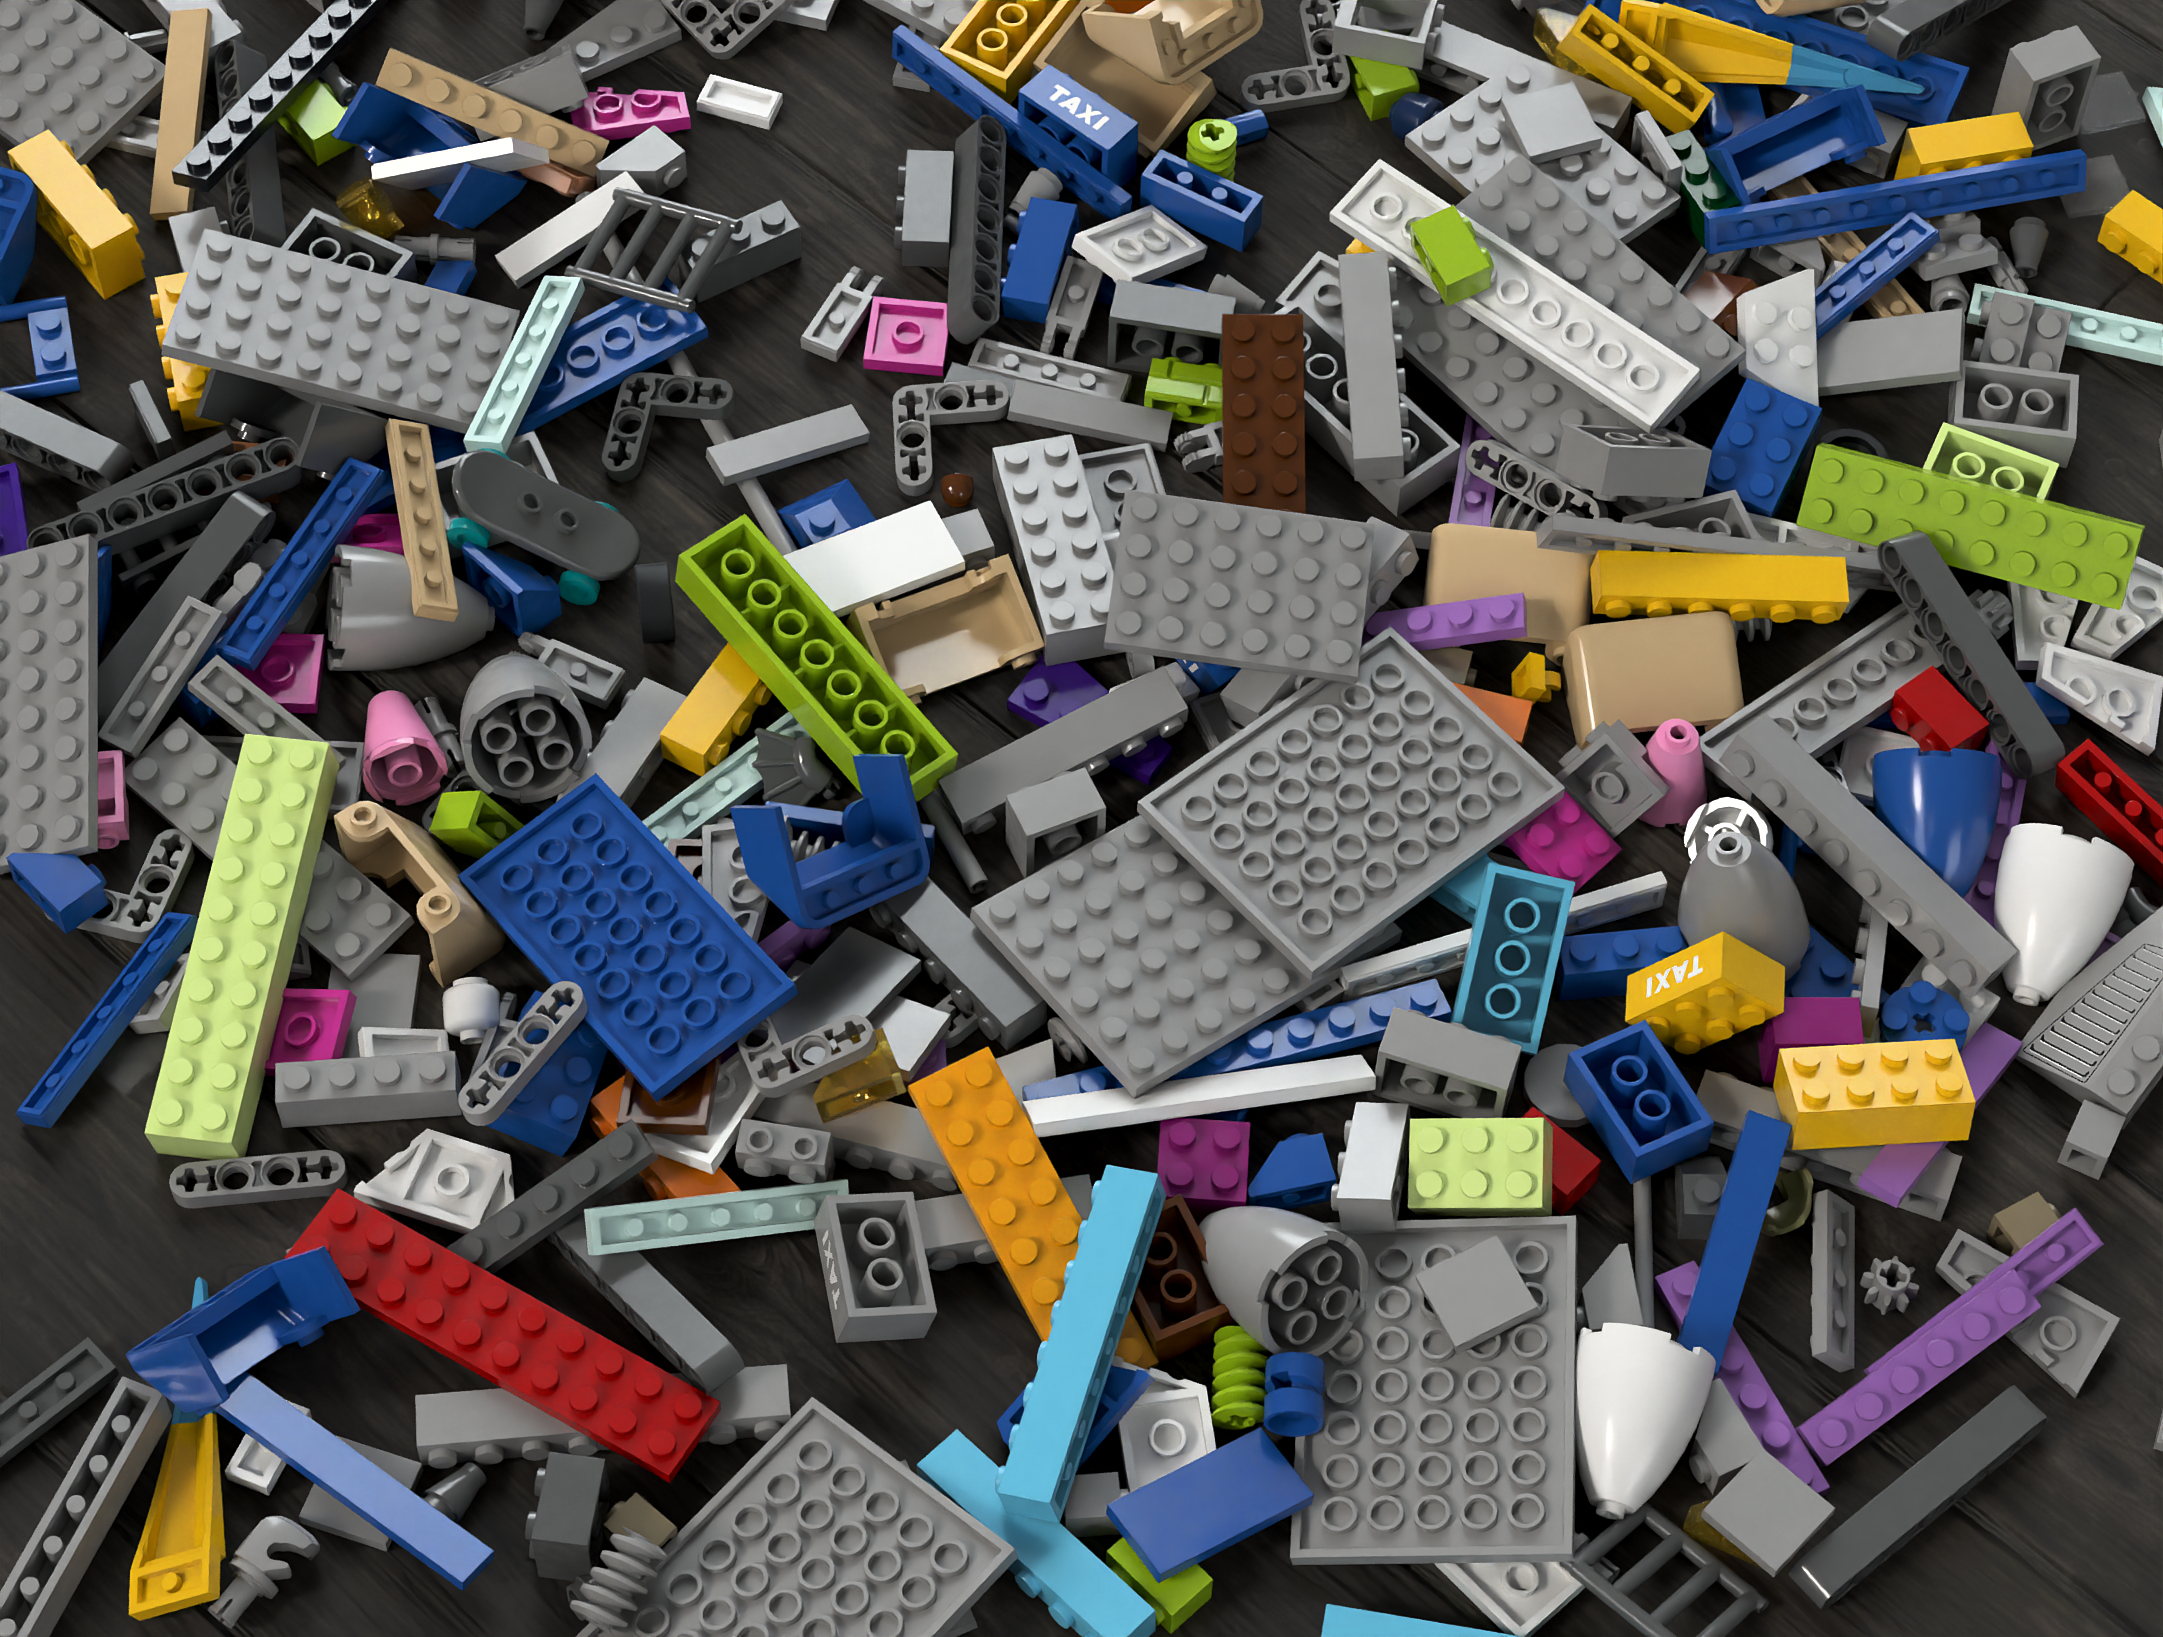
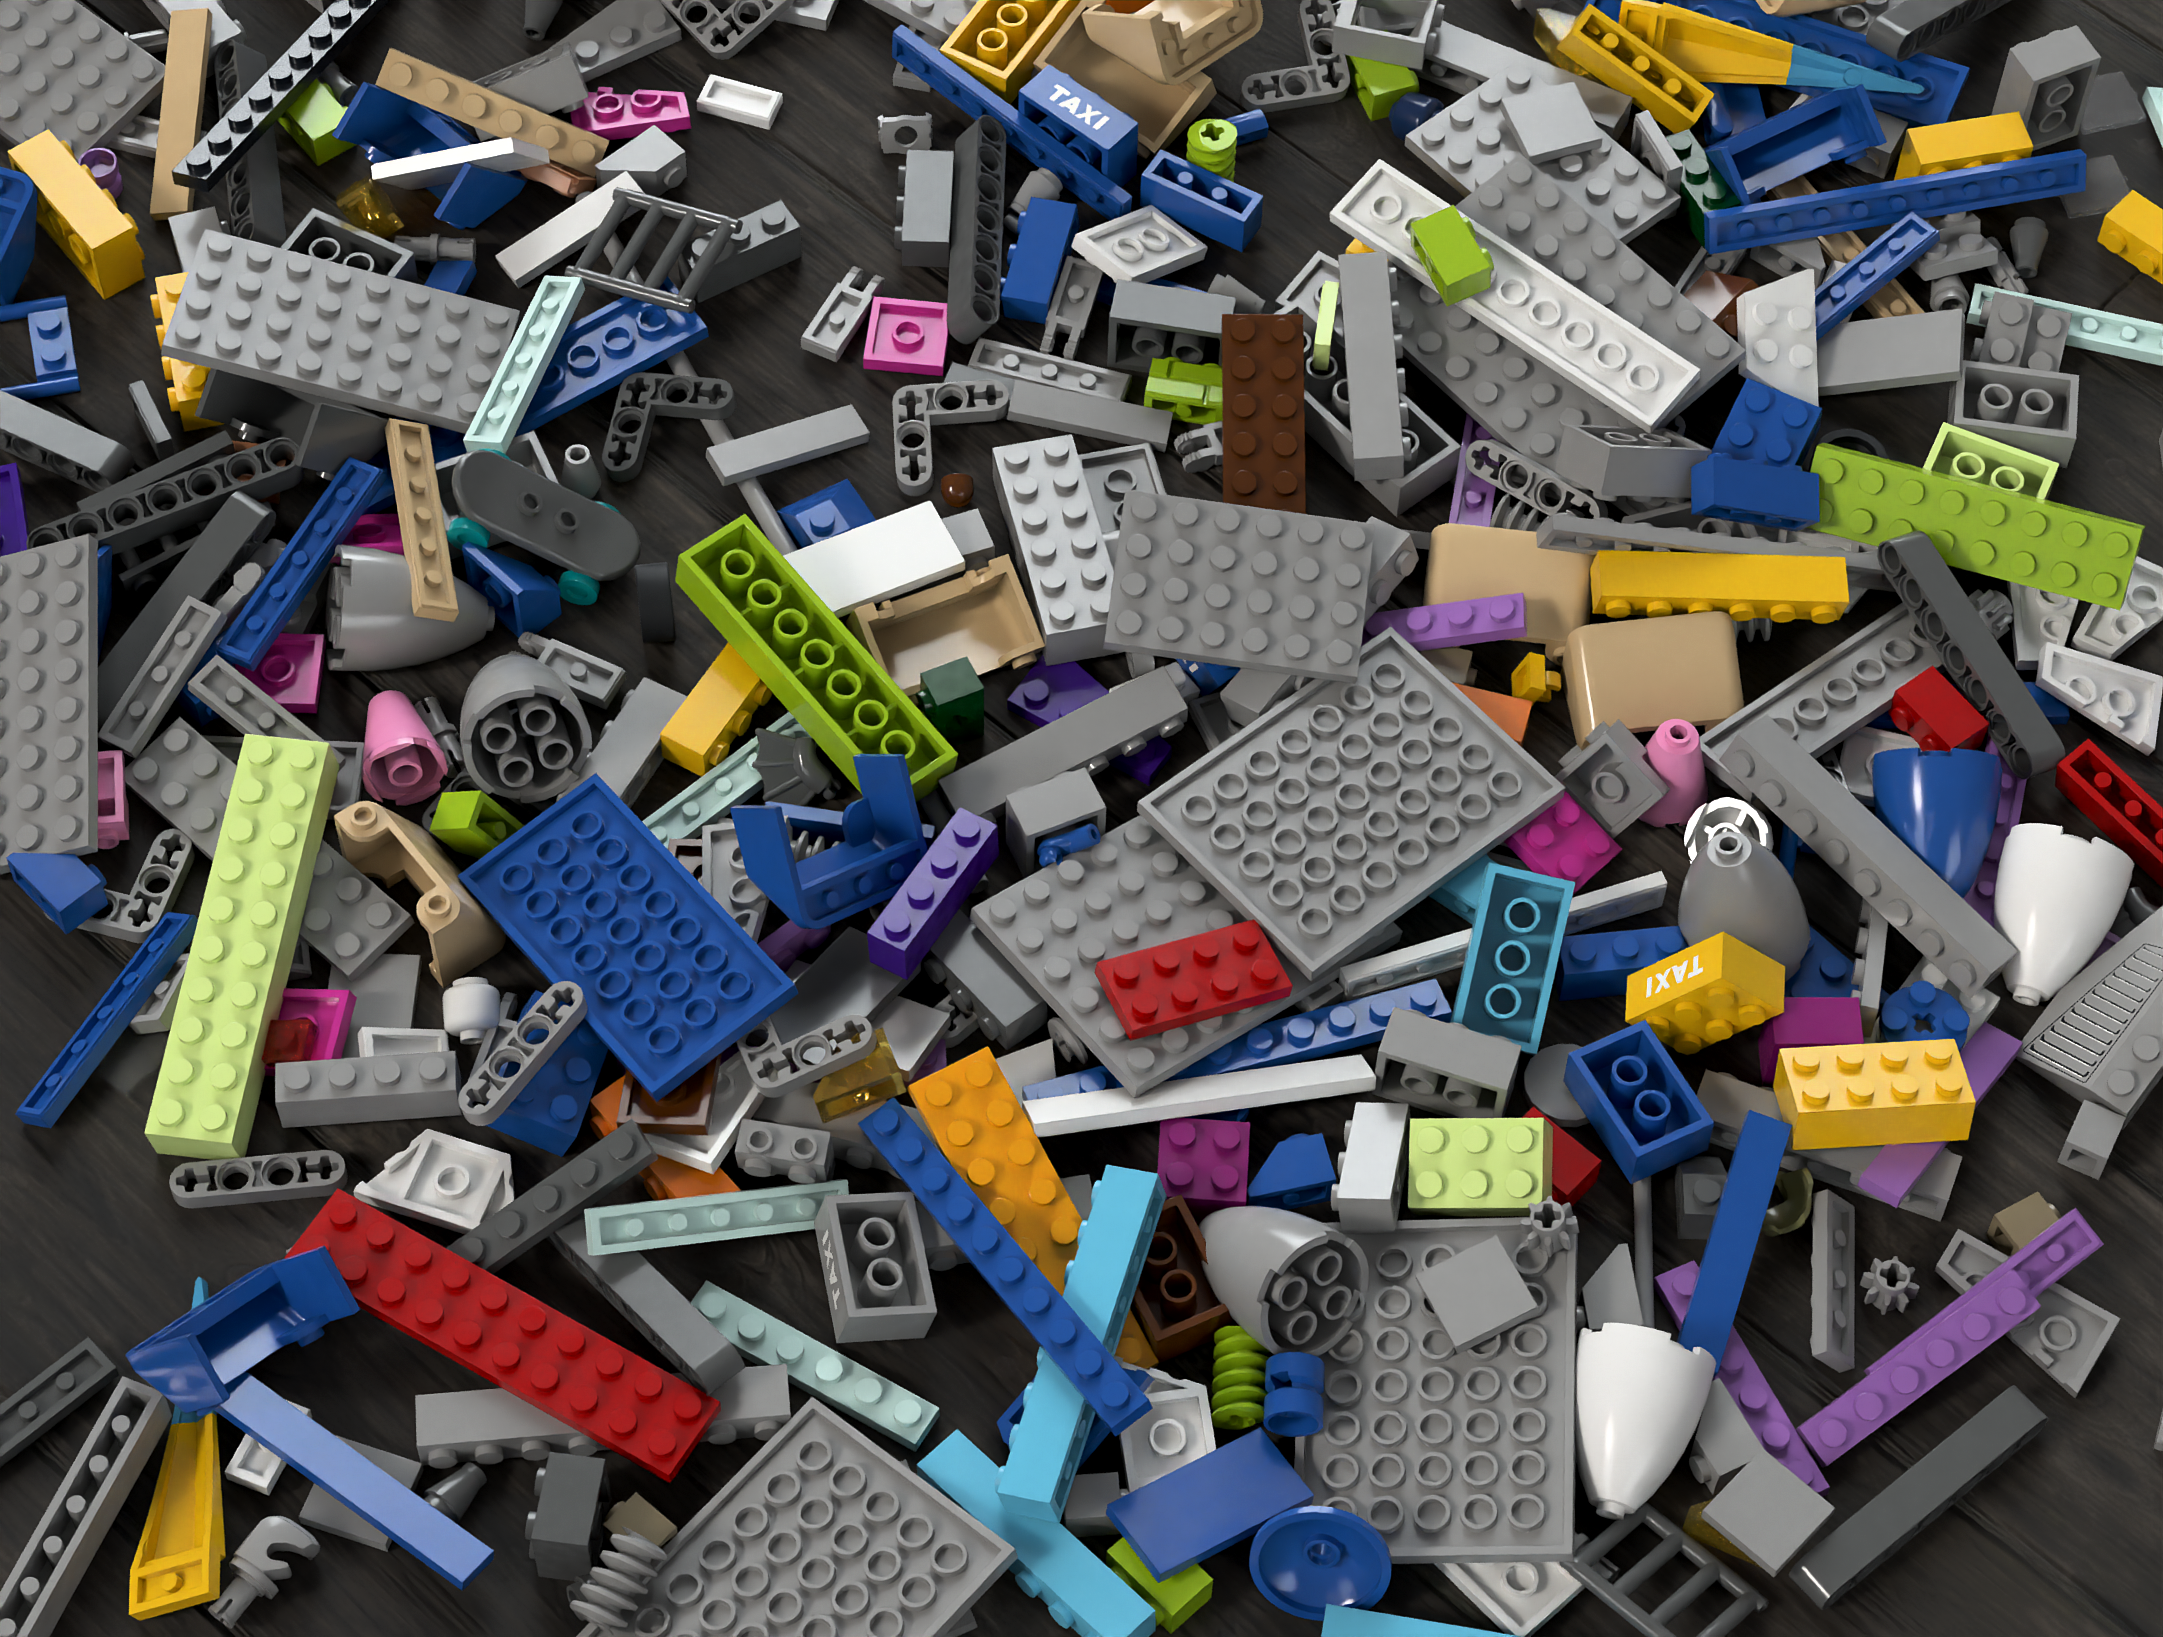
none -> medium lavender wheel [78,148,123,199]
none -> clear red plate [262,1019,318,1068]
none -> light grey cone [560,444,601,499]
none -> light aqua plate [691,1280,940,1452]
none -> blue plate [858,1097,1153,1437]
none -> dark purple brick [867,807,999,980]
none -> light grey piece [878,113,933,154]
none -> dark green brick [916,656,984,747]
none -> blue arm [1037,823,1101,868]
none -> red plate [1094,919,1293,1041]
none -> blue dish [1249,1506,1392,1621]
none -> yellowish green tile [1312,281,1339,371]
none -> light grey gear [1520,1196,1579,1257]
none -> blue brick [1691,453,1820,532]

